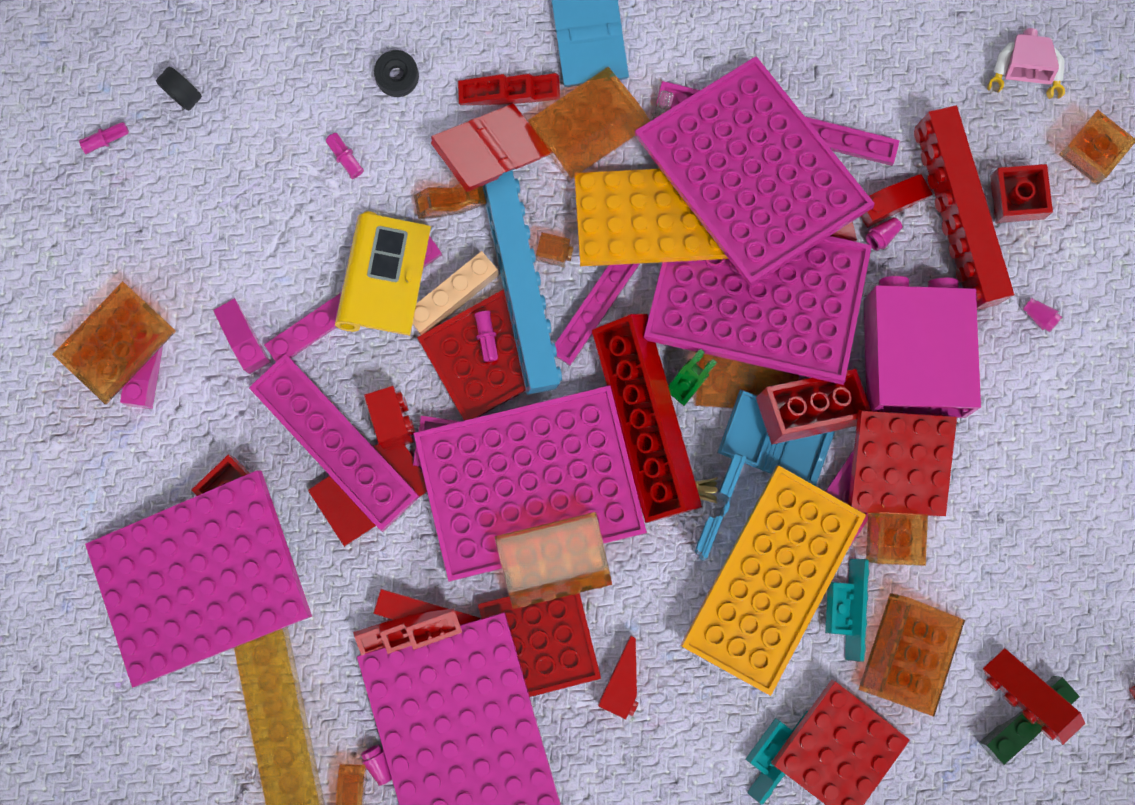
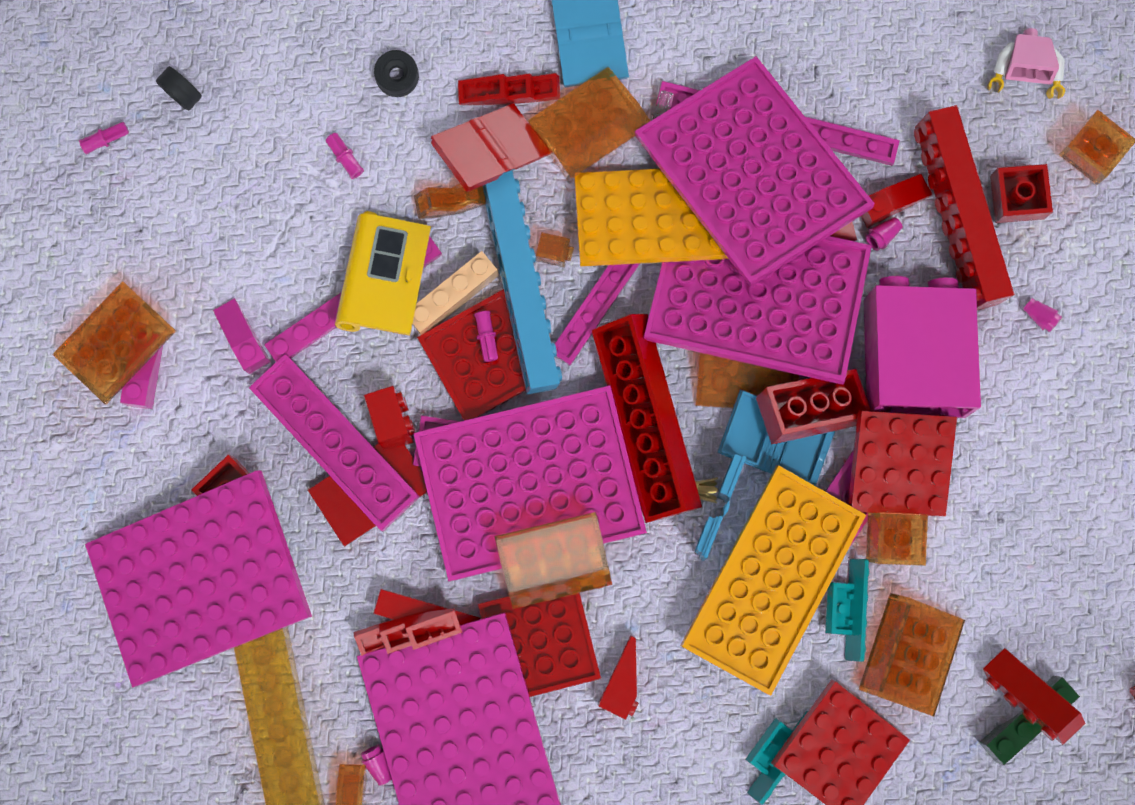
green hinge [668,349,717,406] -> none

